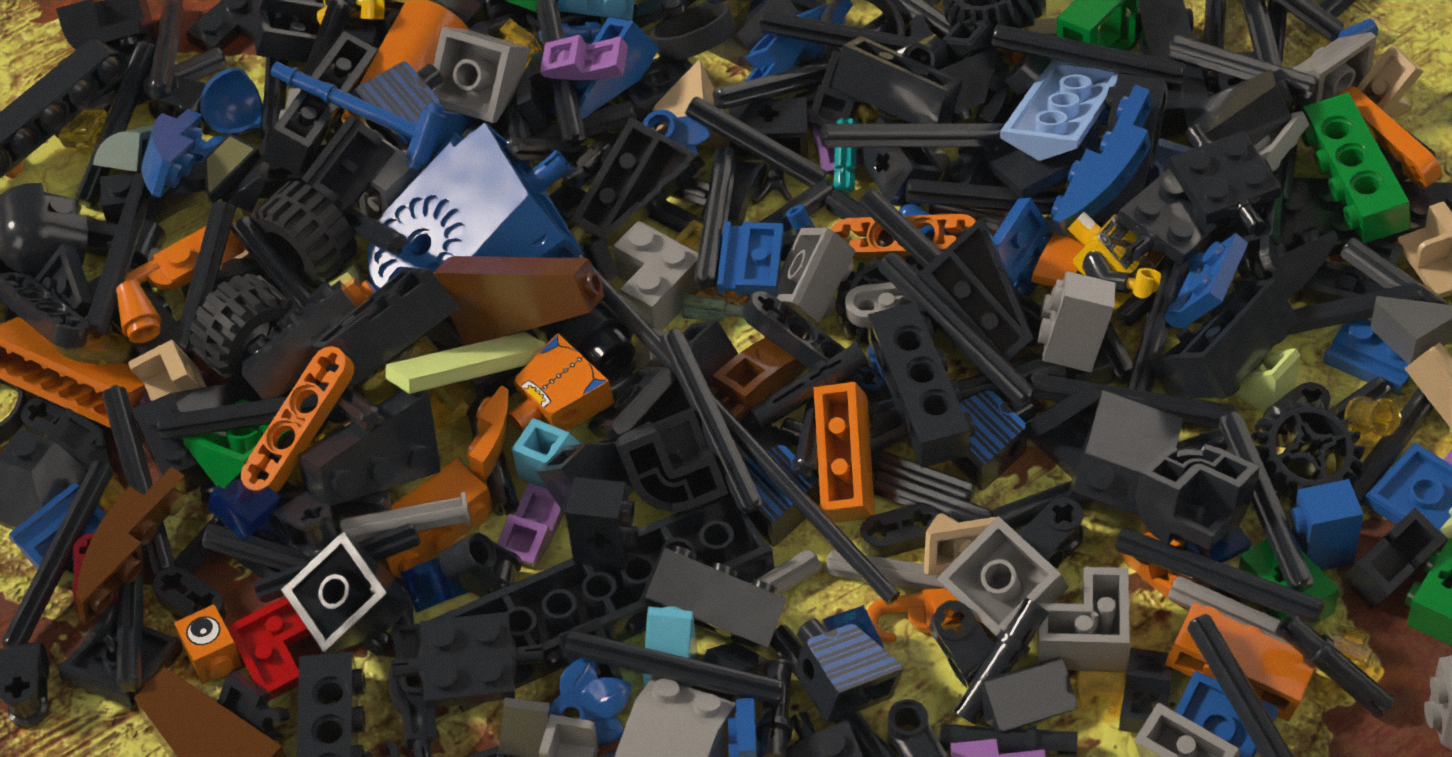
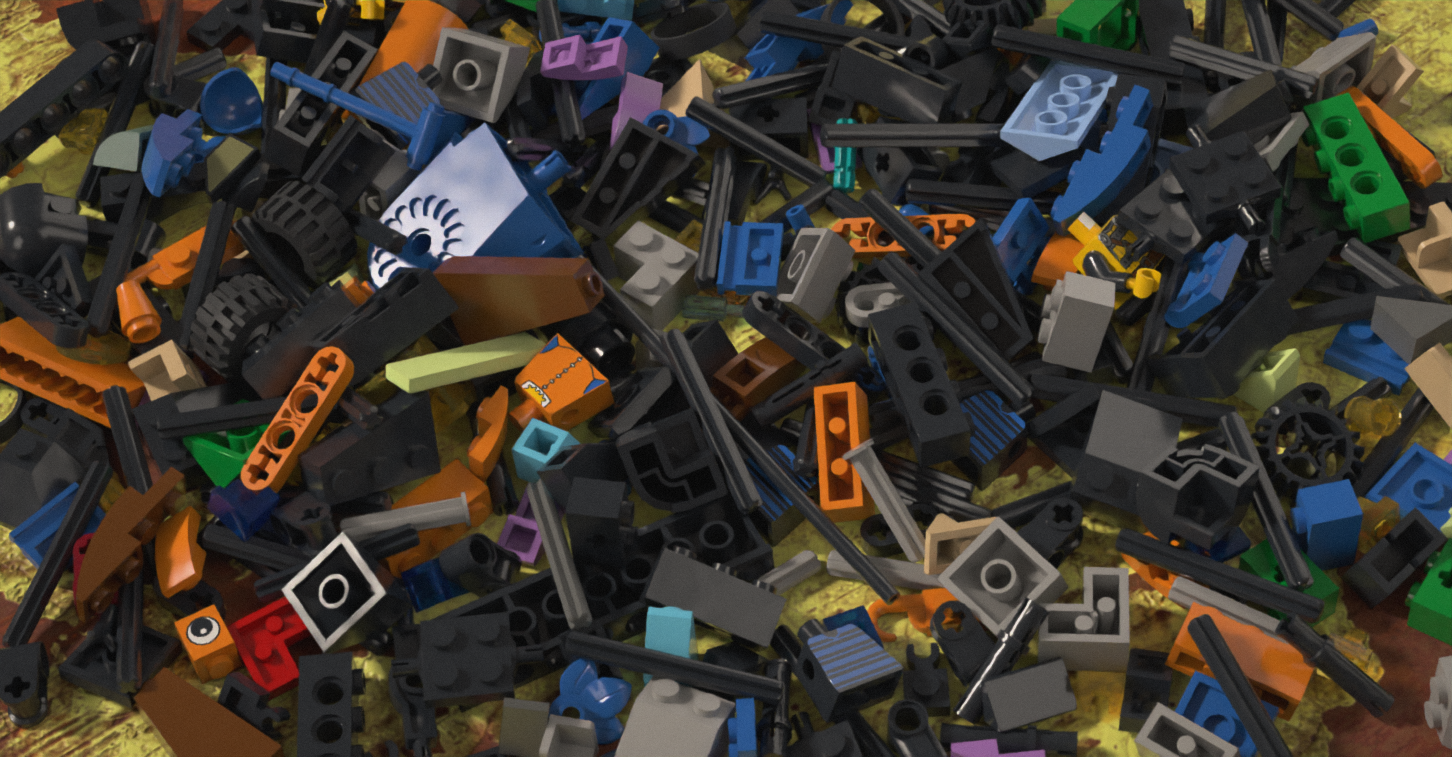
none -> orange slope [155,505,206,599]
none -> dark grey axle [526,479,592,631]
none -> medium lavender slope [609,72,663,150]
none -> light grey axle [842,439,925,563]
none -> black plate [902,643,950,717]
none -> clear yellow tile [1357,496,1400,554]

